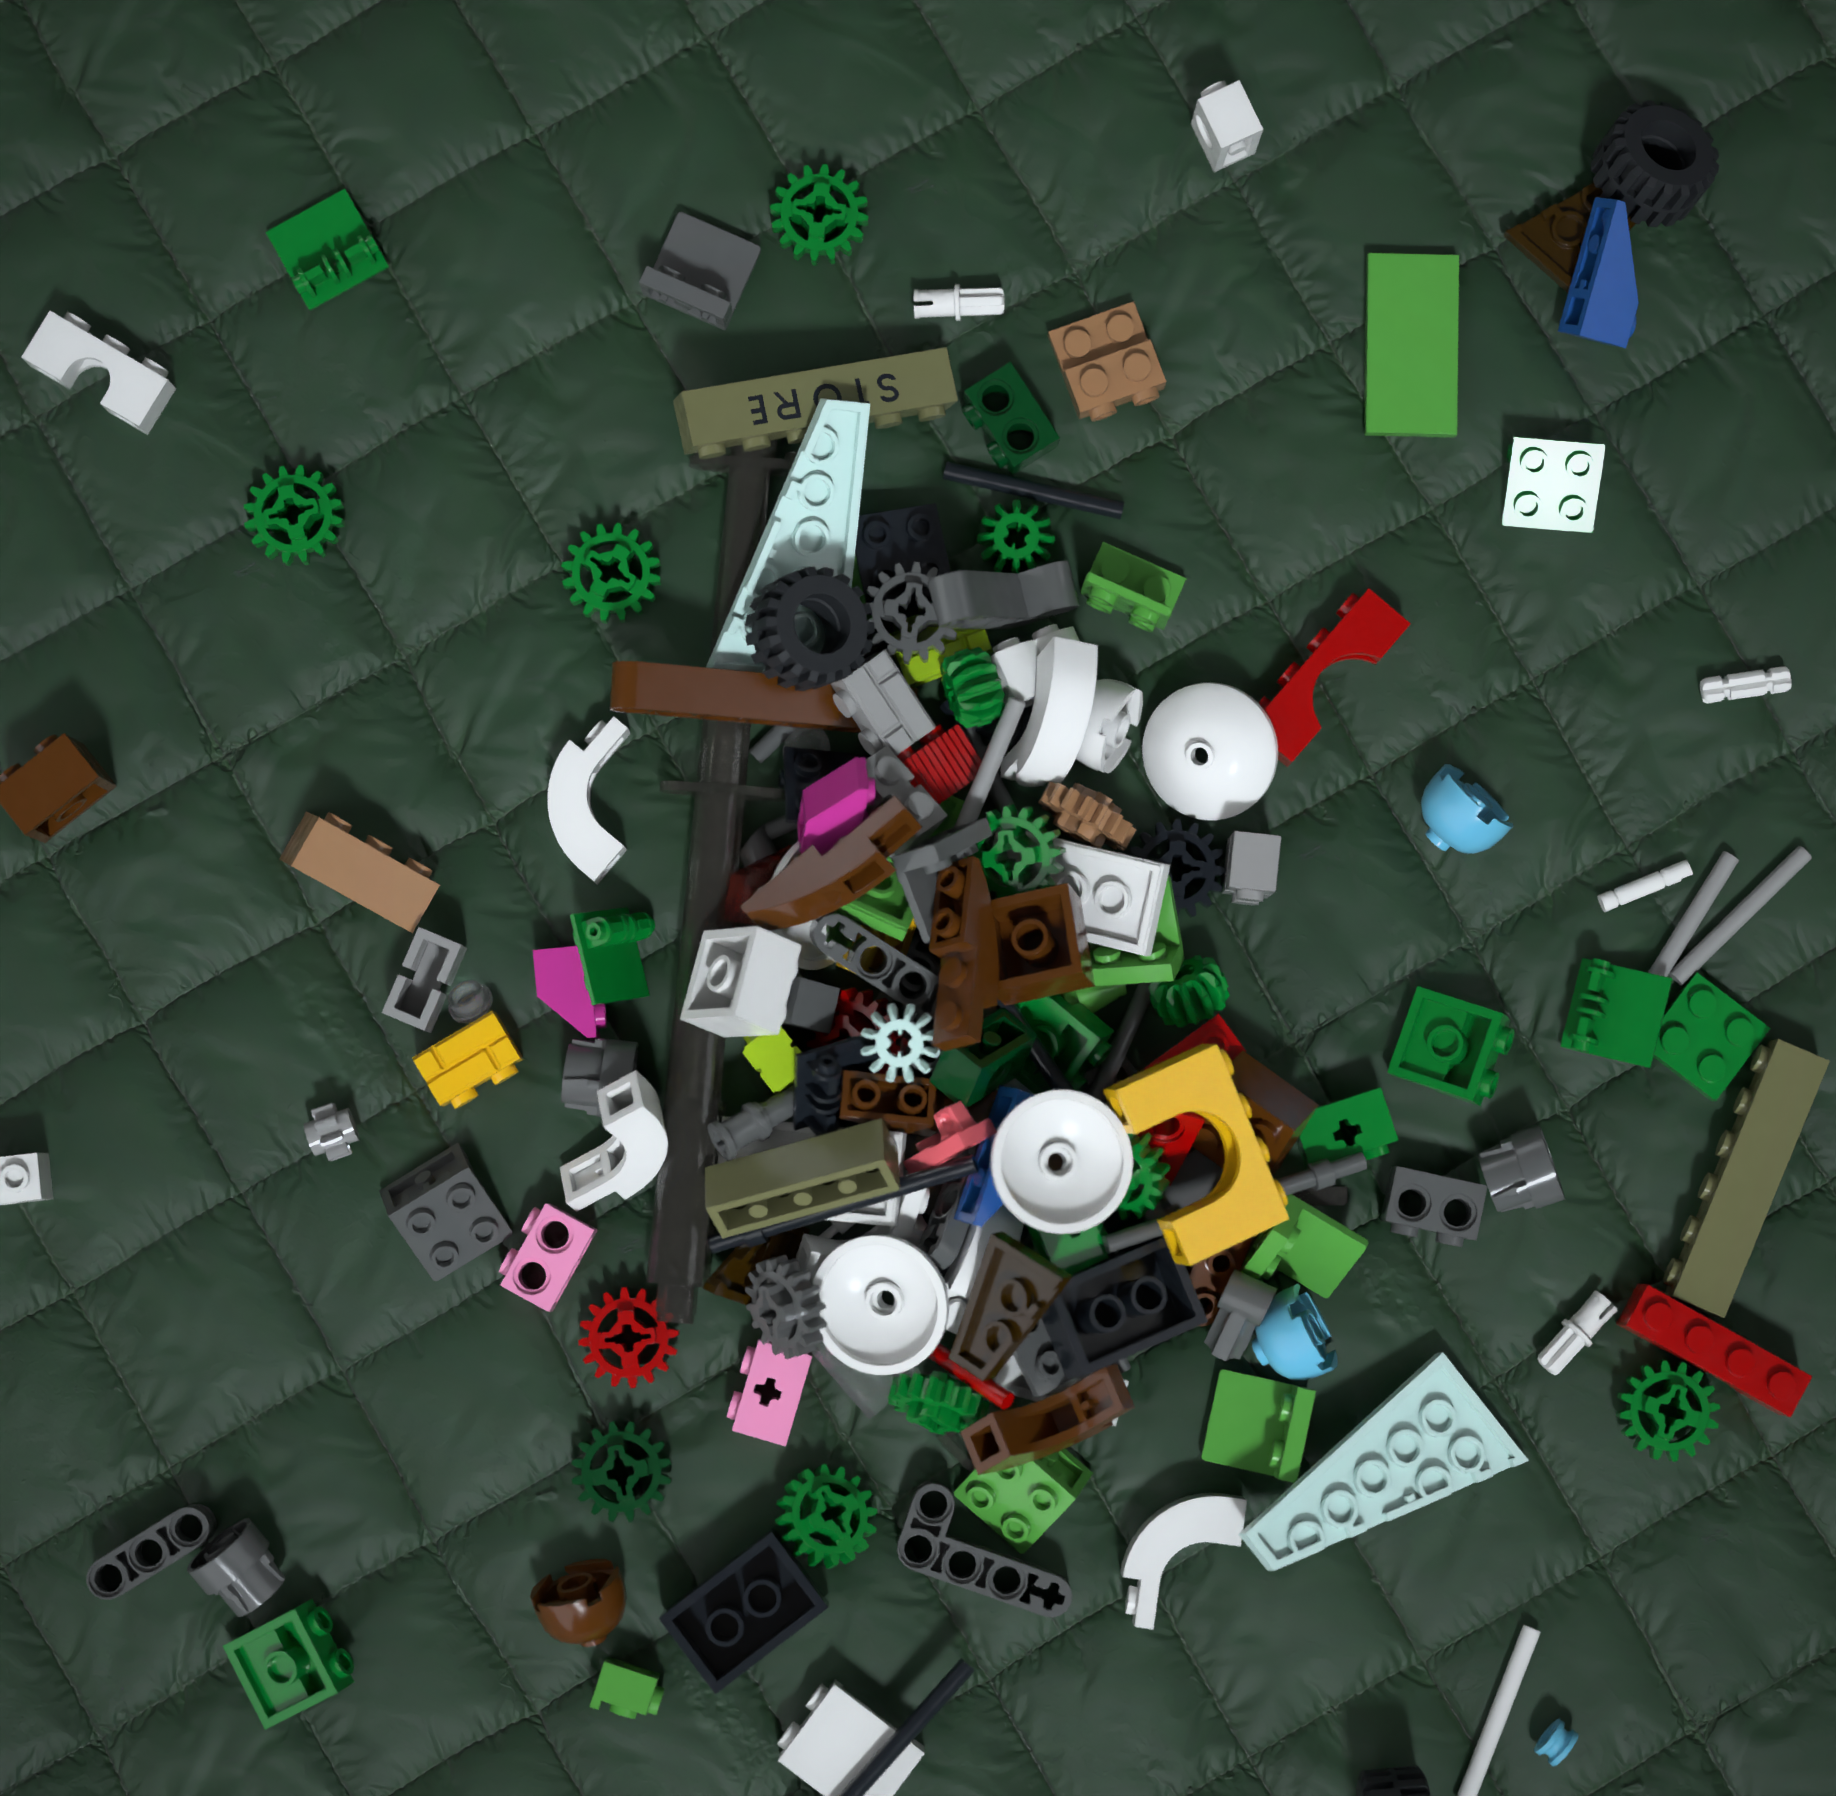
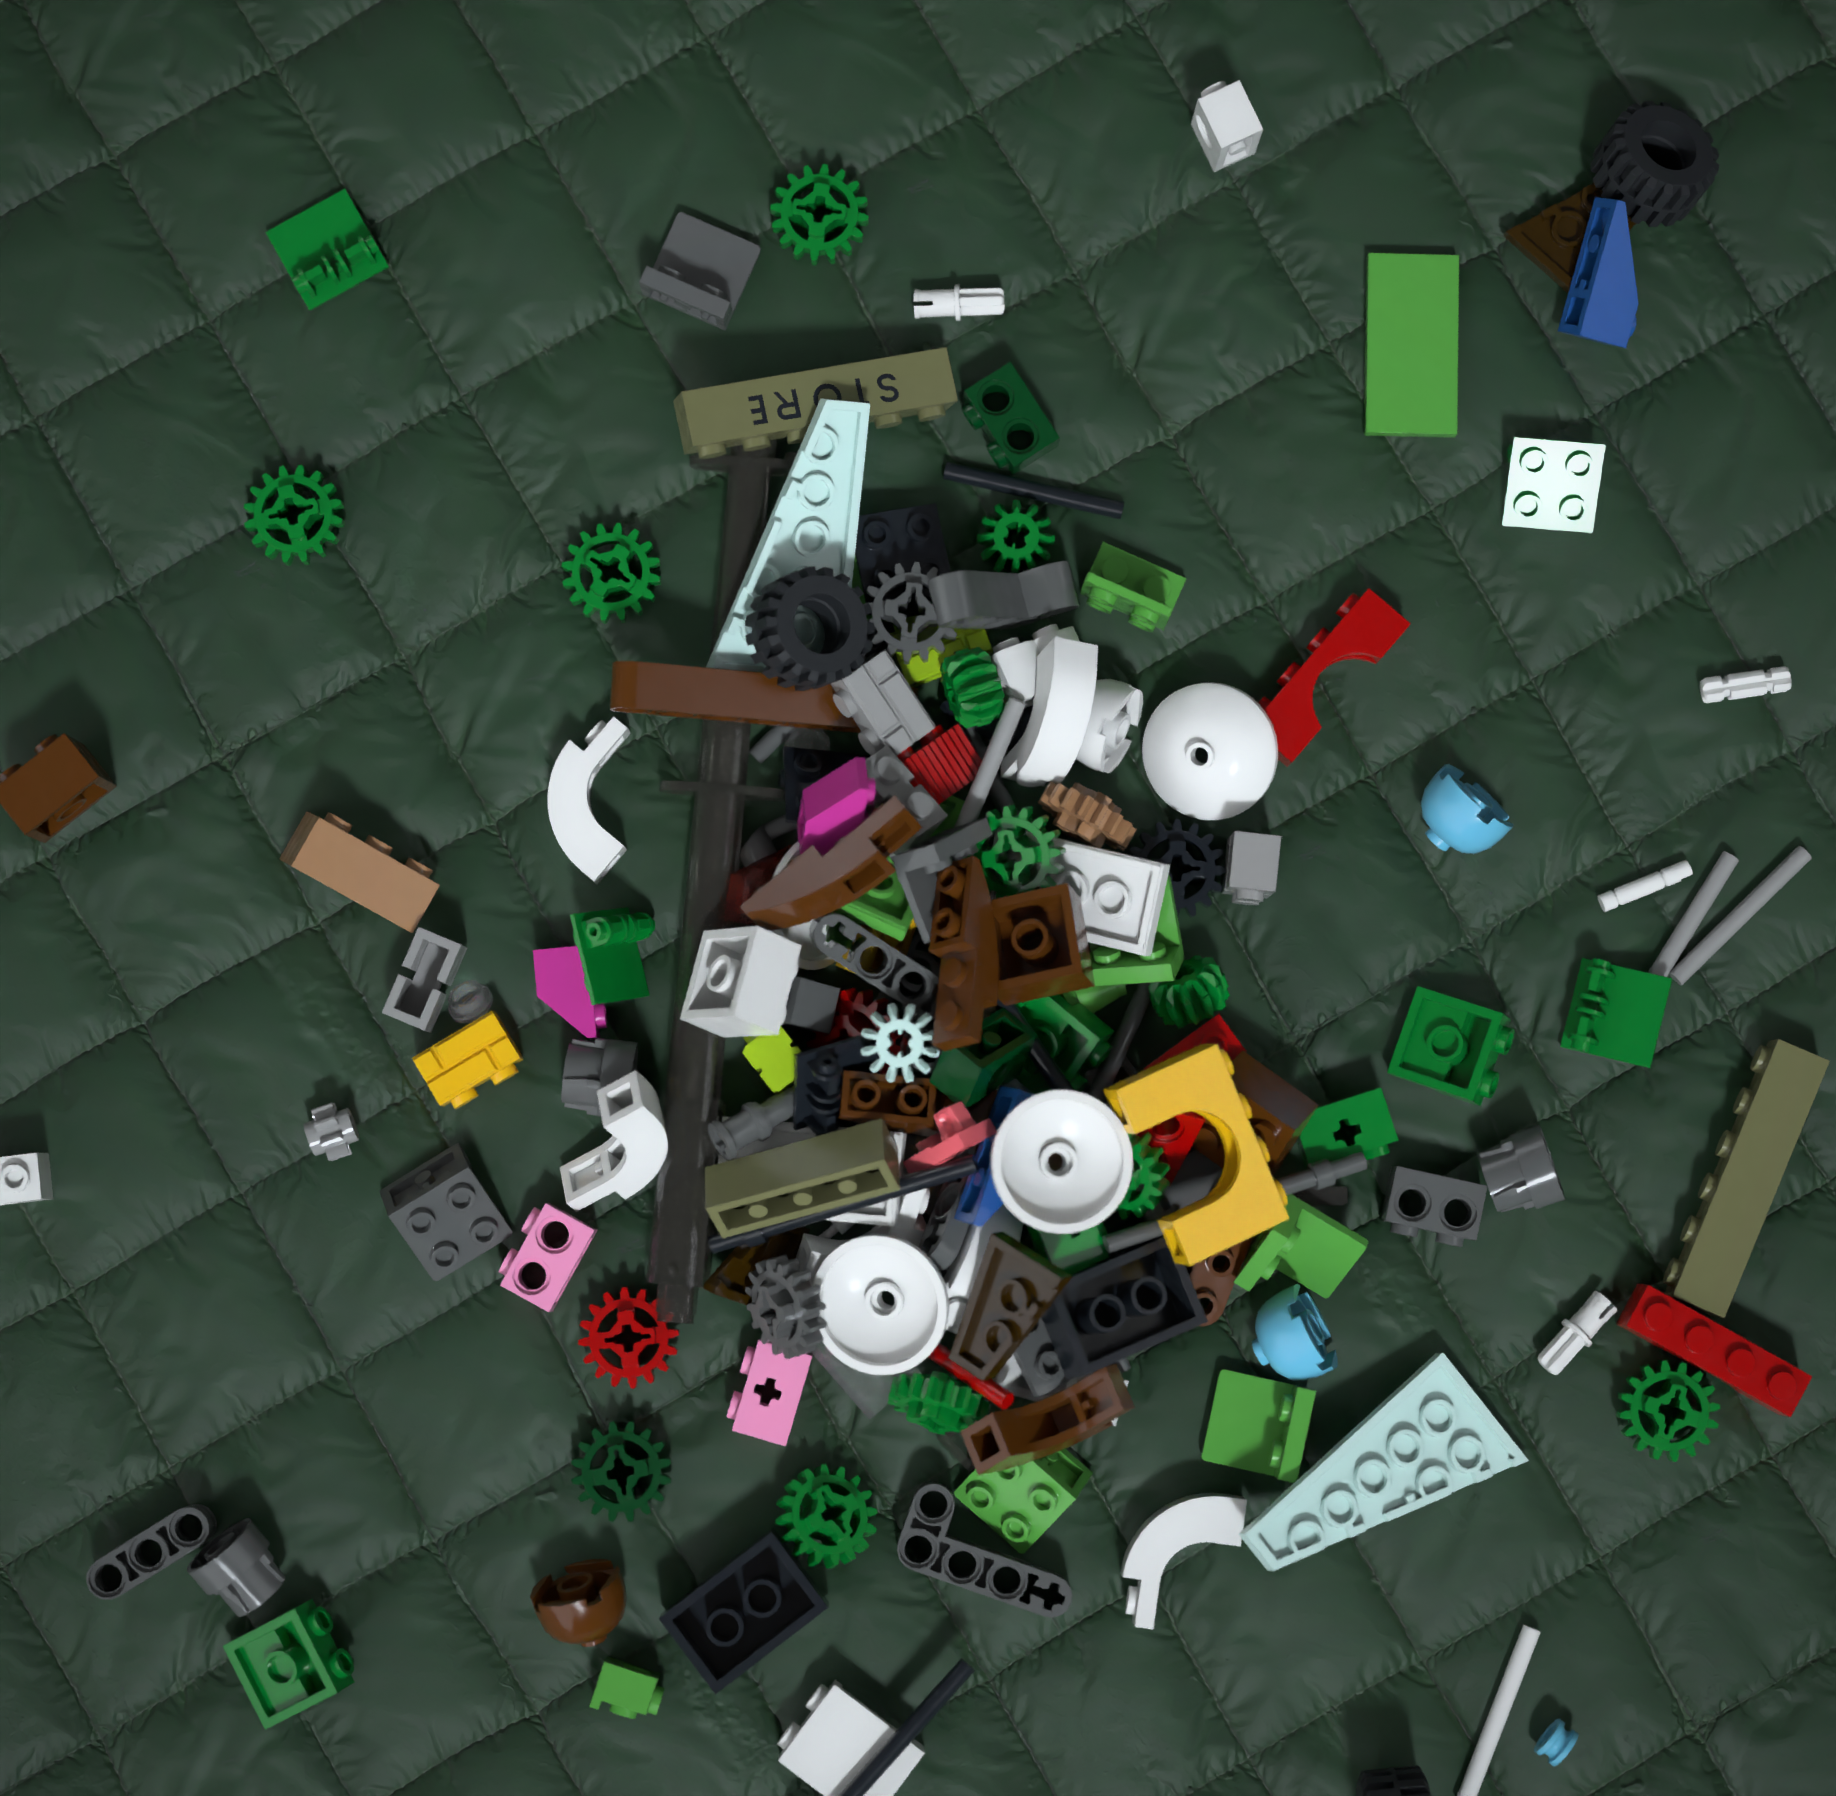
white arch [22,311,176,435] -> none
medium nougat plate [1048,301,1166,421] -> none
dark grey piece [1204,1269,1277,1361] -> none
green plate [1654,972,1771,1102] -> none

